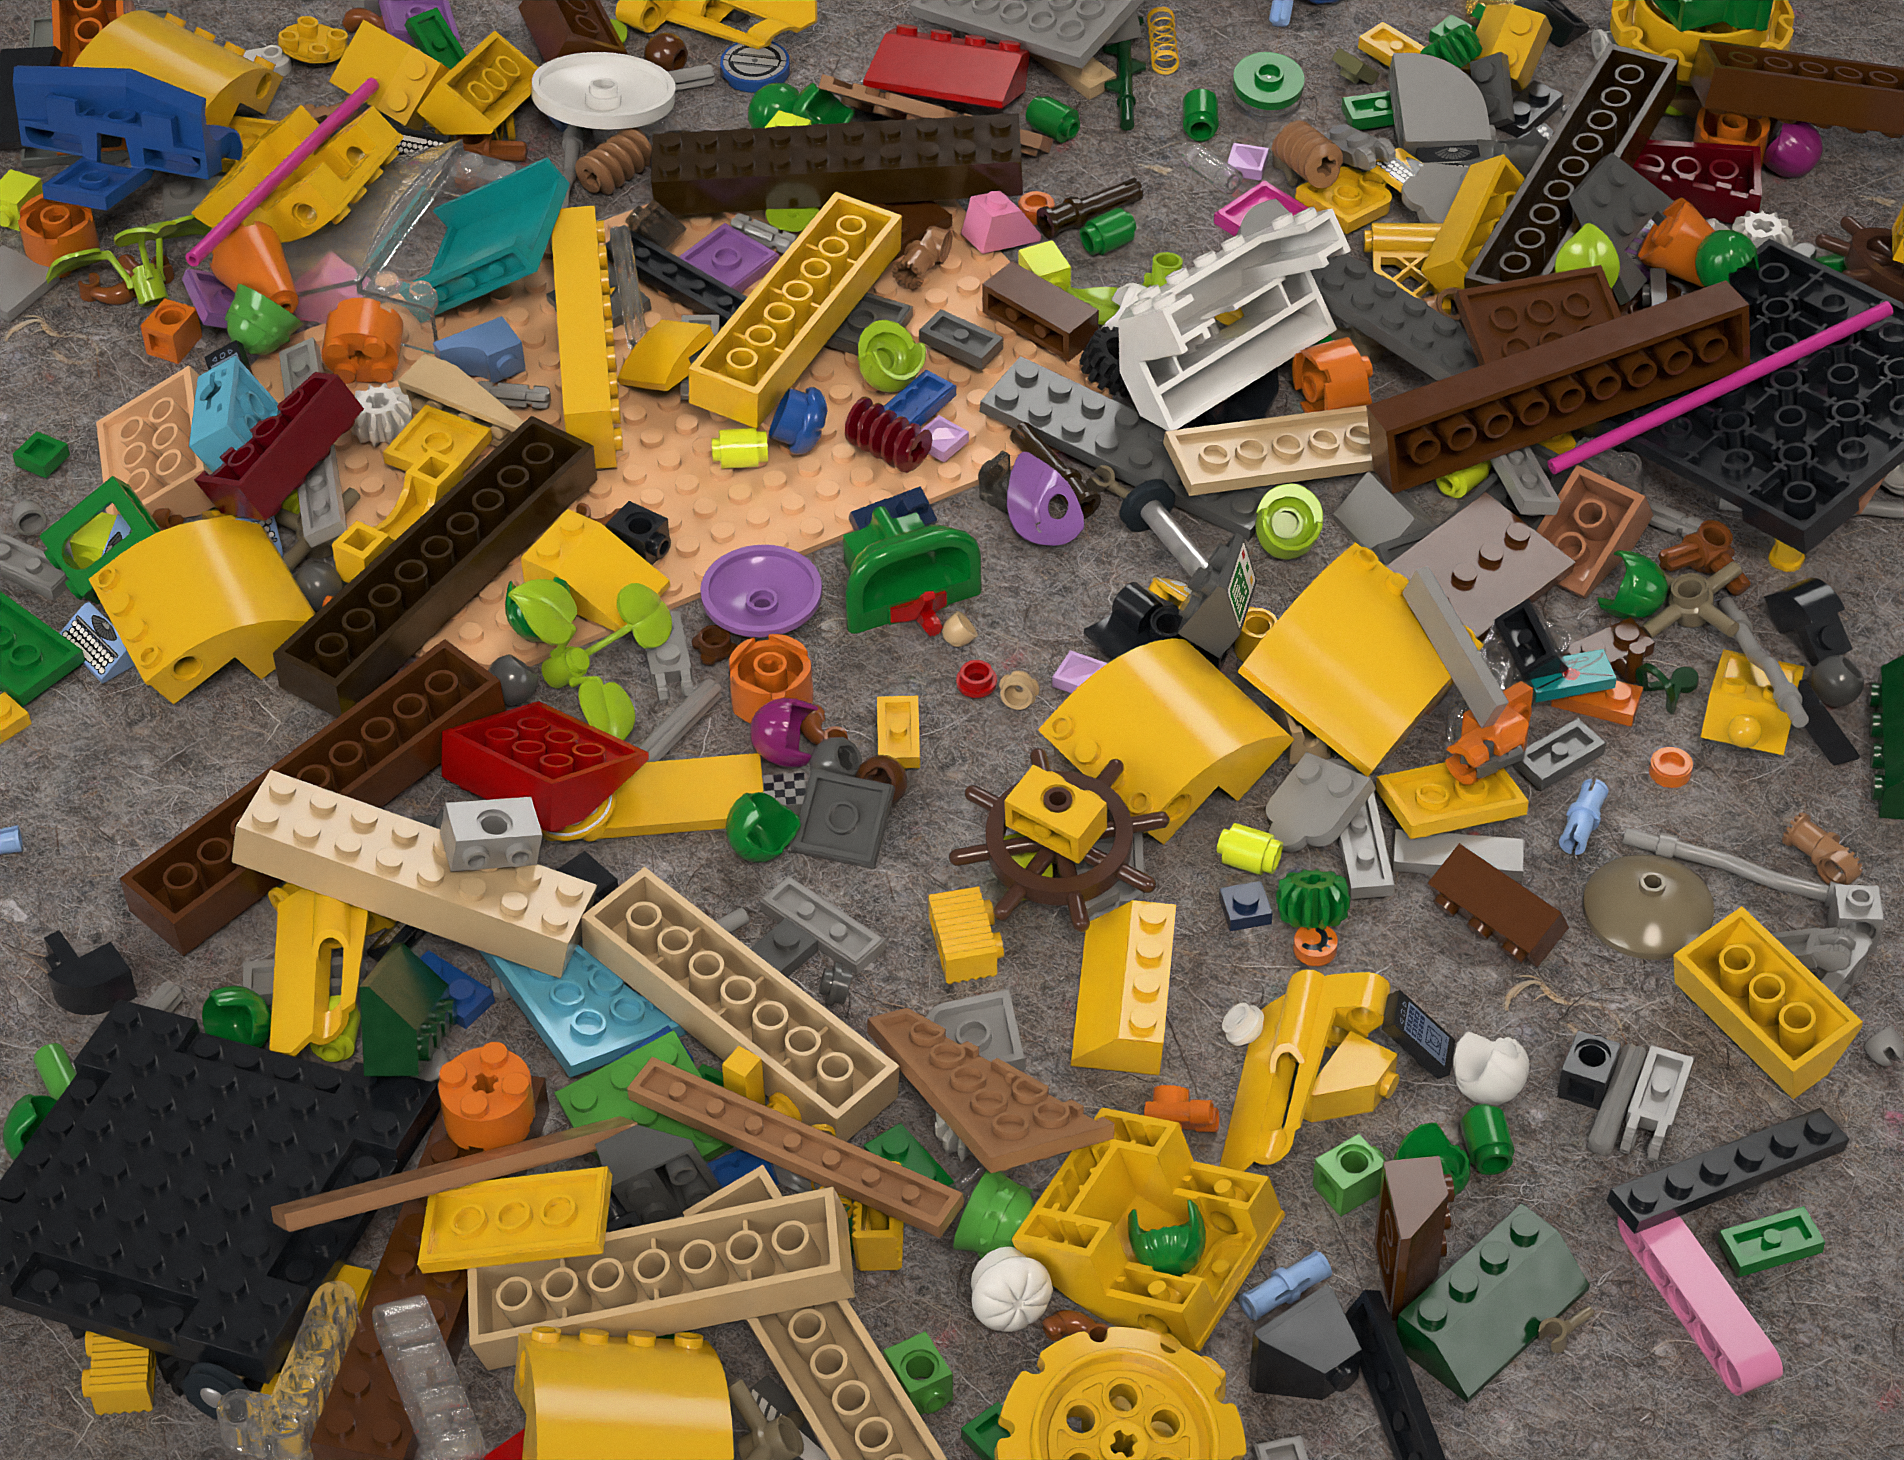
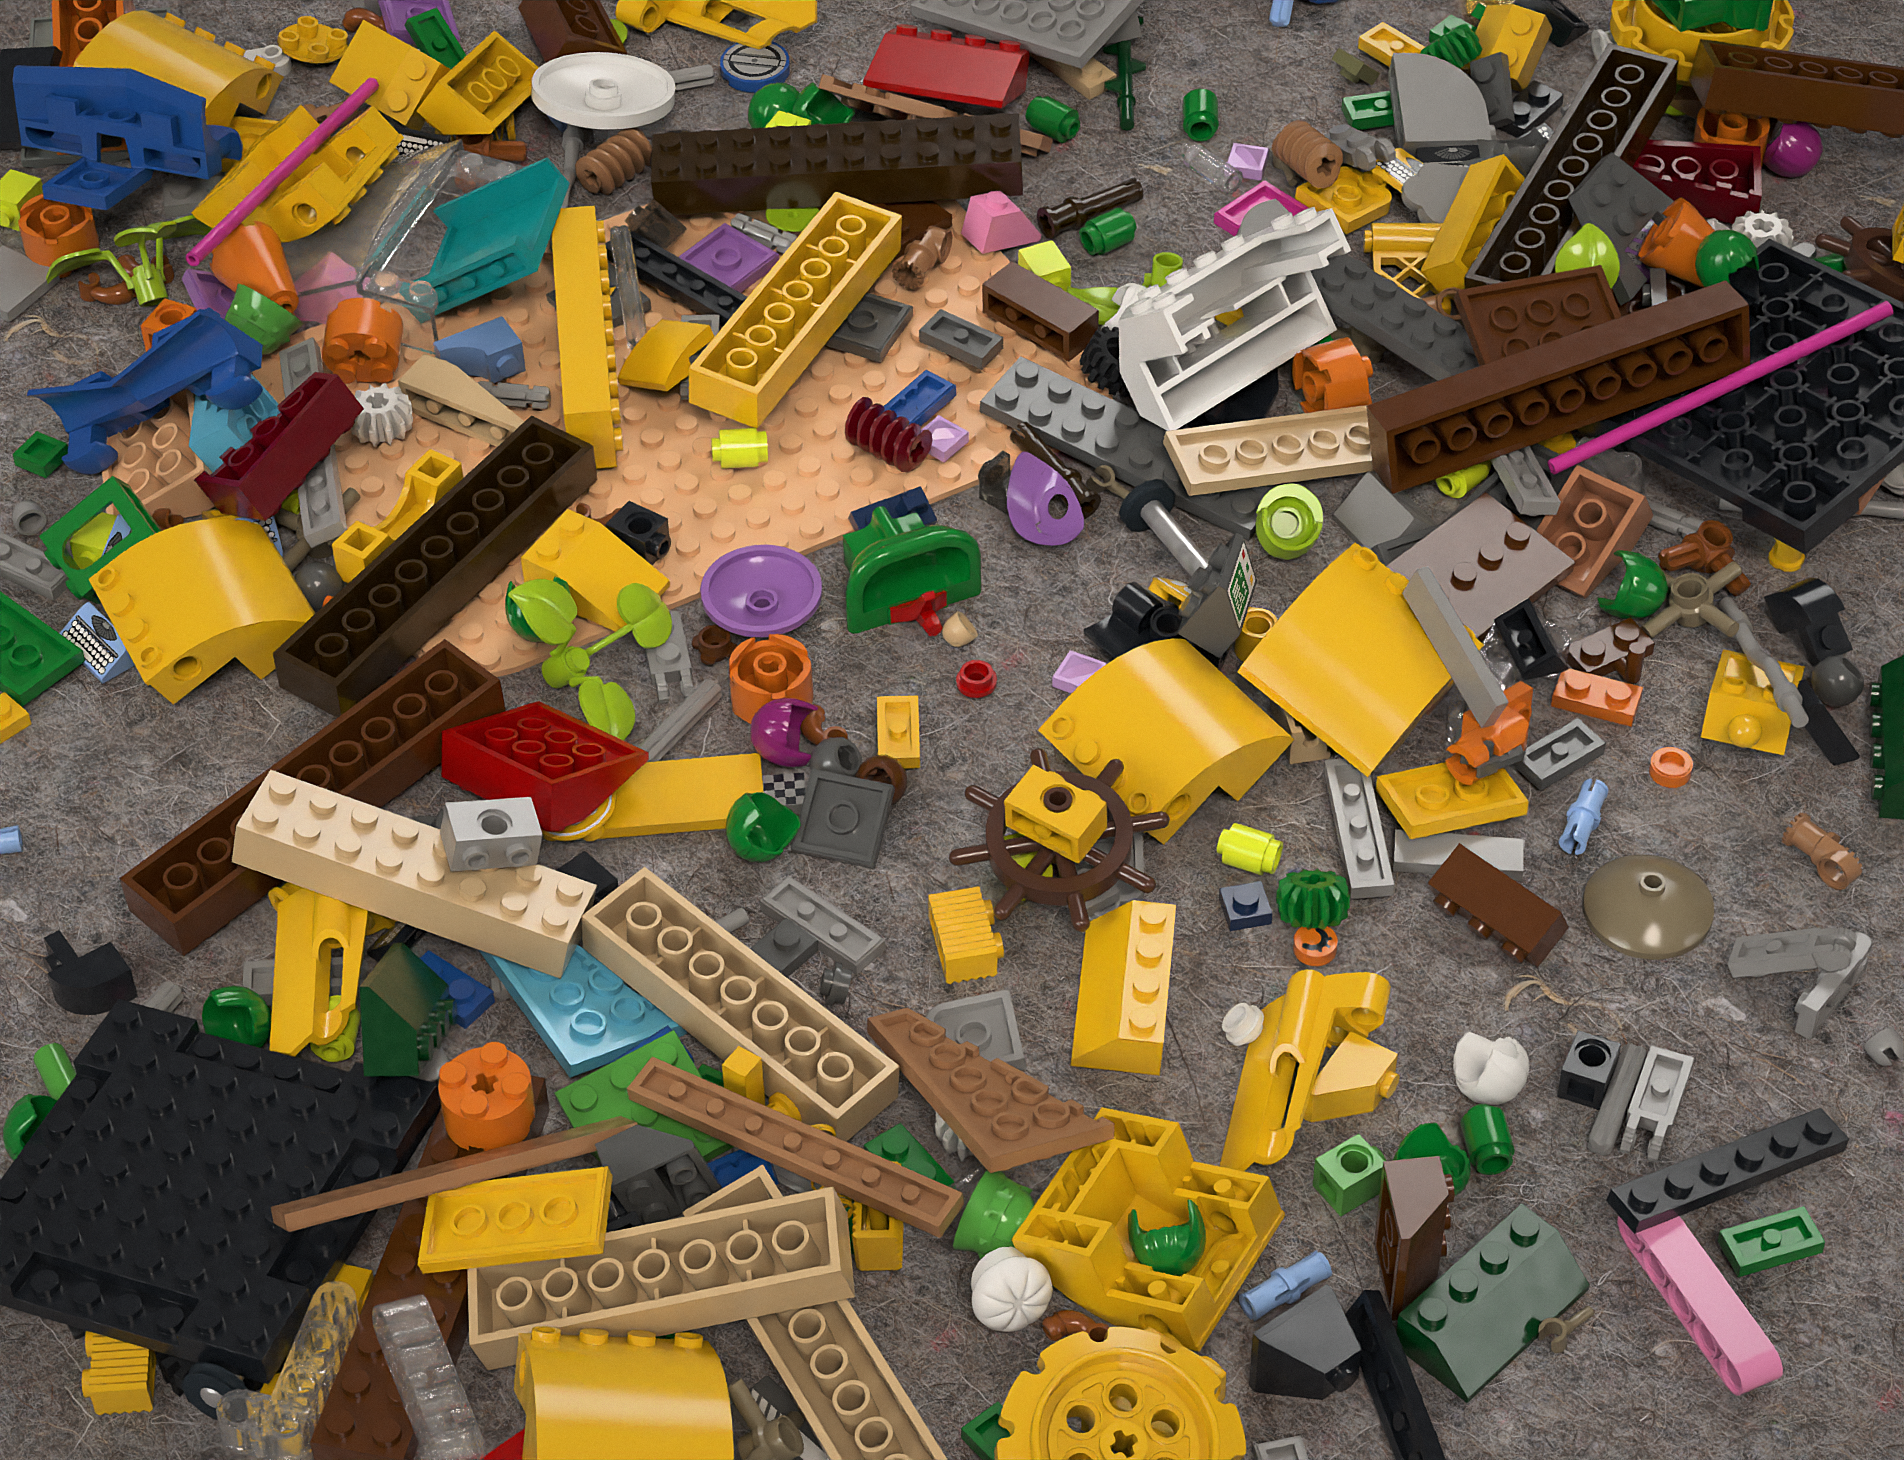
yellow plate [383,404,492,473] -> none
dark grey piece [488,654,538,705] -> none
reddish brown piece [644,32,688,71] -> none
blue piece [768,387,828,455] -> none
lime helmet [857,320,926,393] -> none
bright green brick [883,1331,953,1415] -> none
tan plate [999,670,1040,710] -> none
orange tile [1018,191,1055,225] -> none
orange plate [1144,1085,1219,1133] -> none
yellow piece [1147,6,1180,75] -> none
piece [1231,52,1305,122] -> none
light grey plate [1266,752,1376,852] -> none
tile [1382,990,1455,1079] -> none
teal tile [1526,649,1616,703] -> none
light grey bar [1622,827,1845,907] -> none
dark green piece [1635,663,1699,715] -> none
yellow slope [1673,906,1863,1100] -> none
light grey brick [1827,884,1884,953] -> none
none -> blue piece [27,307,263,475]

